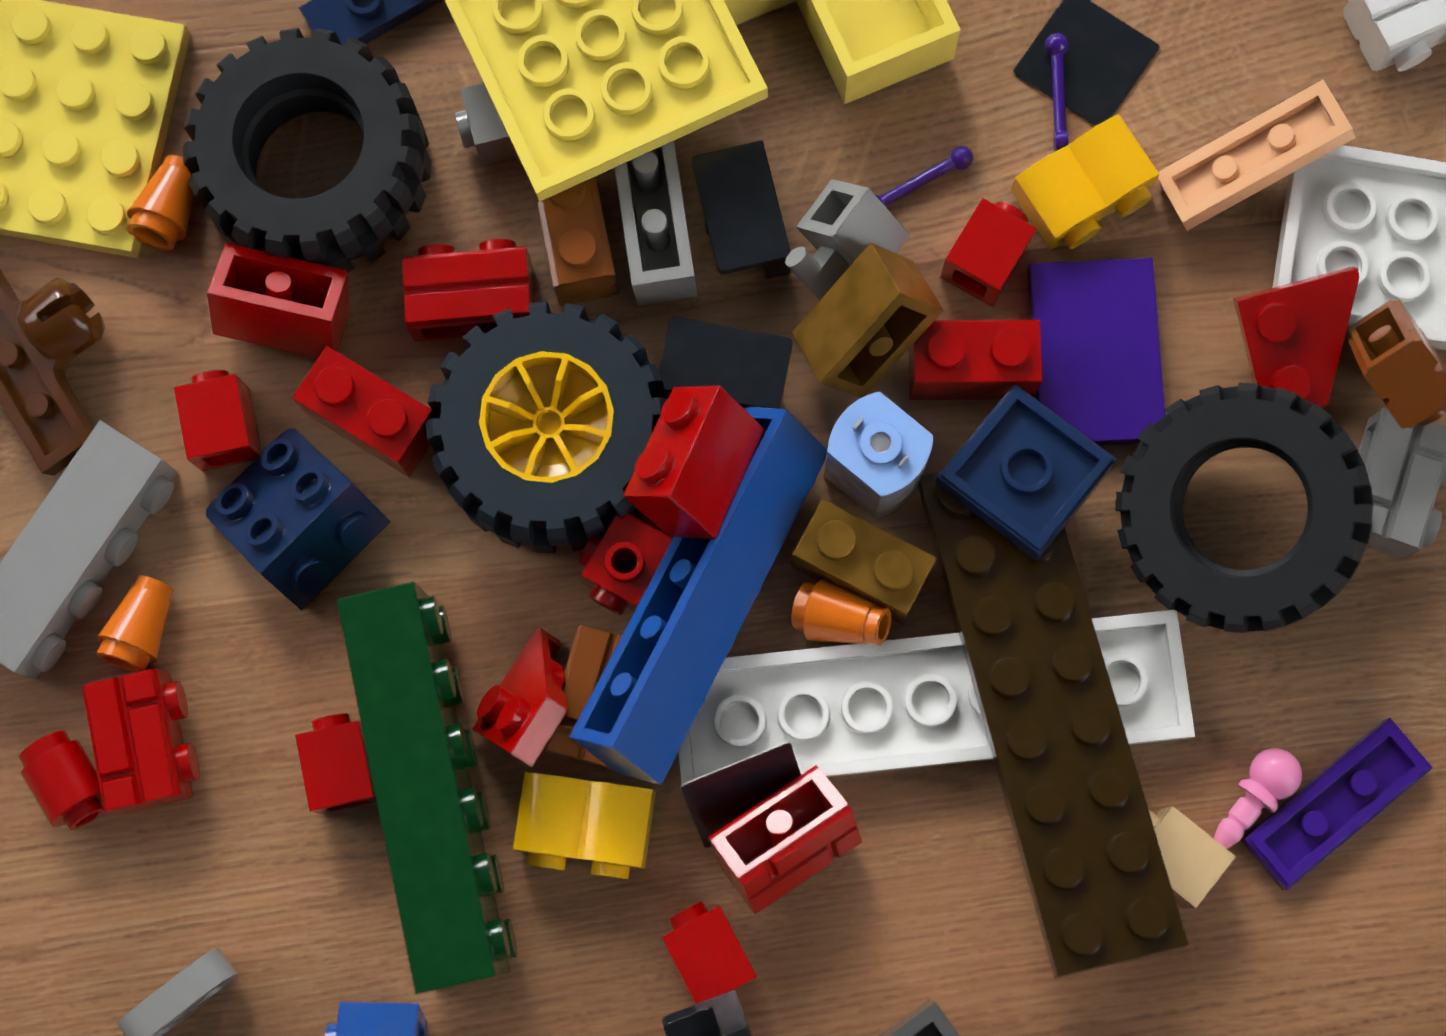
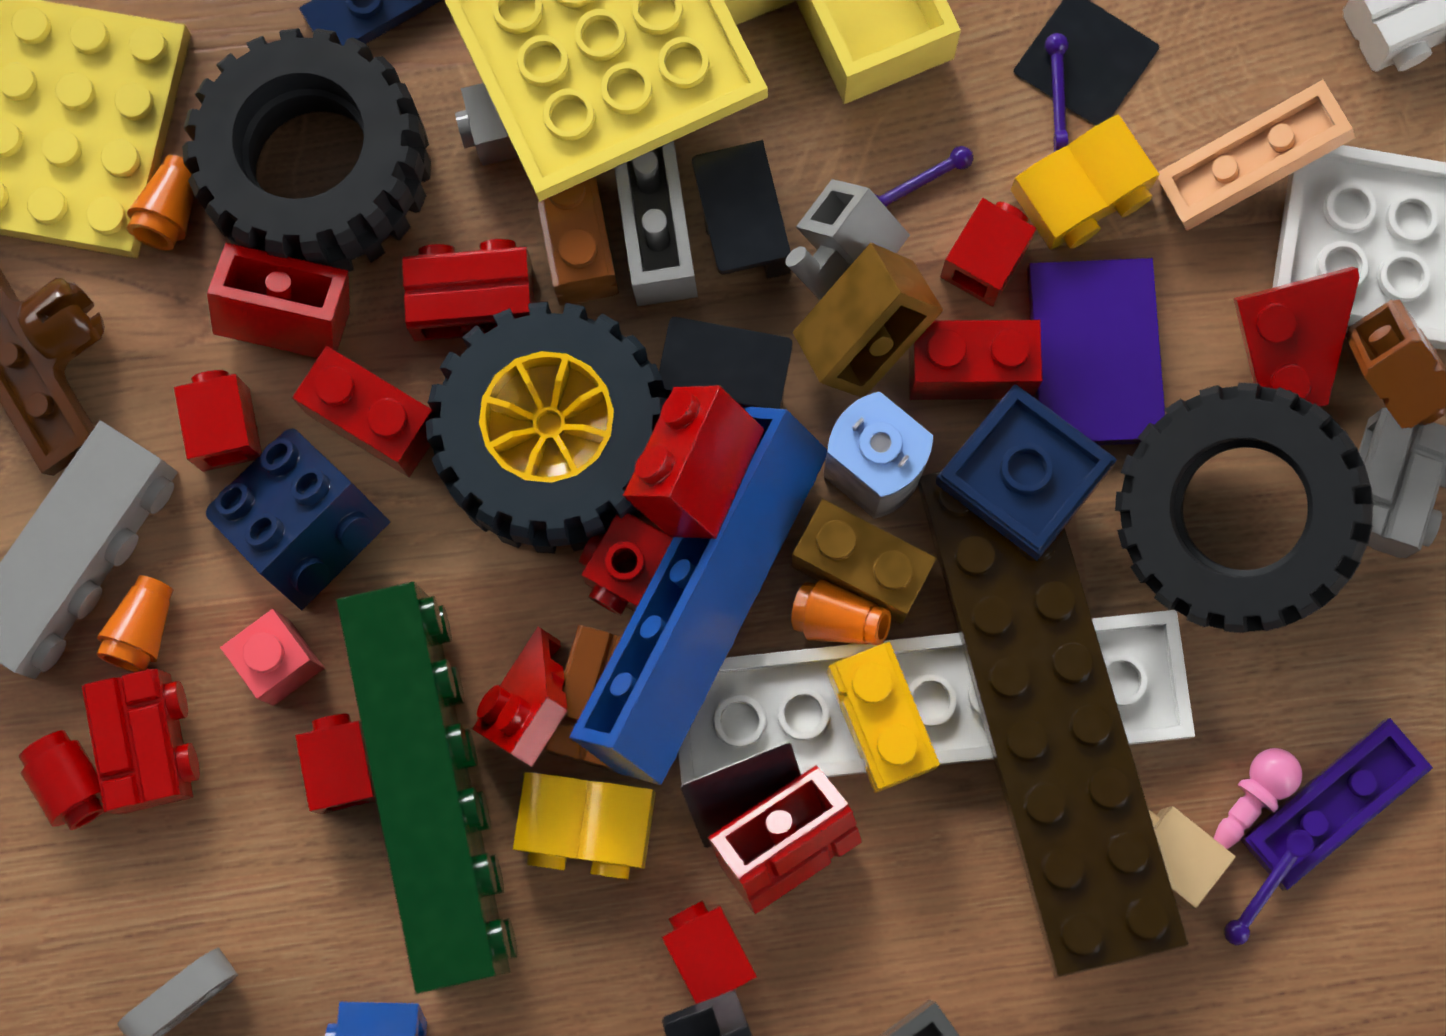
none -> coral brick [220,609,325,706]
none -> yellow brick [826,641,940,793]
none -> dark purple hinge [1224,829,1313,945]

